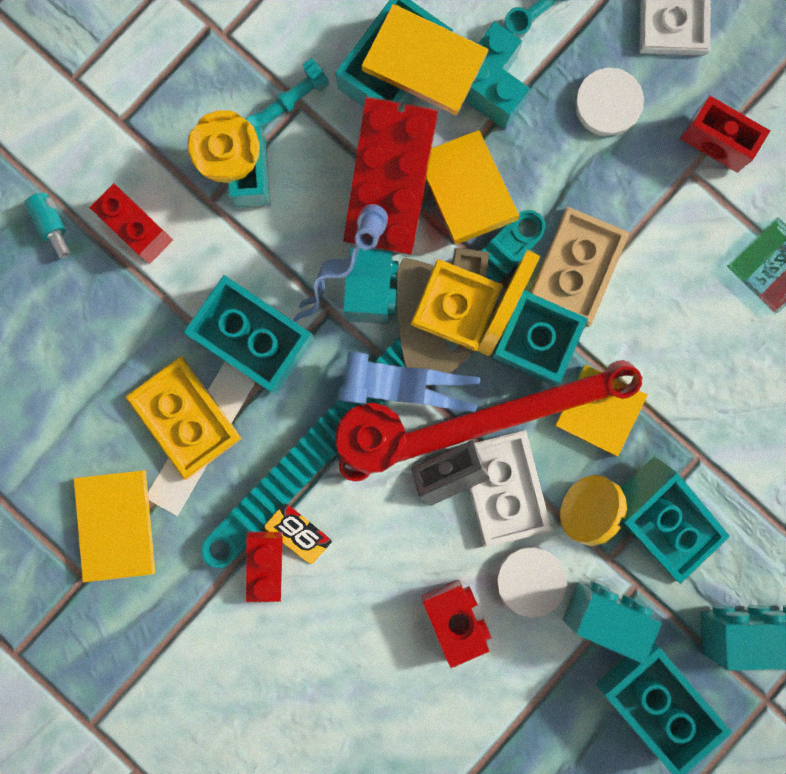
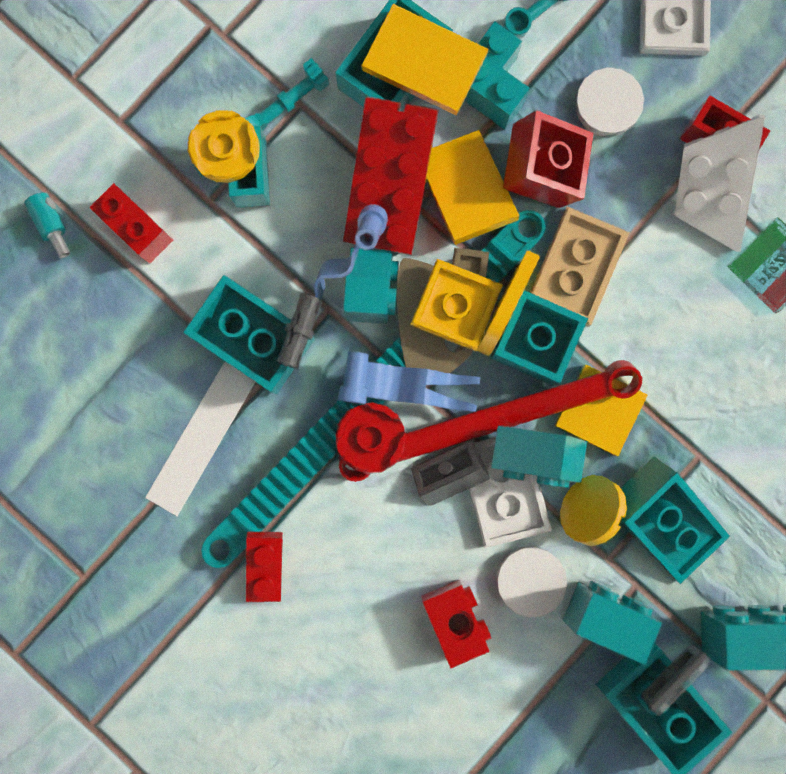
yellow tile [74,470,155,582] -> none
yellow tile [125,356,242,480] -> none
sticker [265,503,332,564] -> none
none -> dark grey pin [276,293,322,369]
none -> teal brick [491,426,587,488]
none -> red brick [503,110,594,208]
none -> dark grey slope [640,645,710,716]
none -> white wing [674,115,765,252]

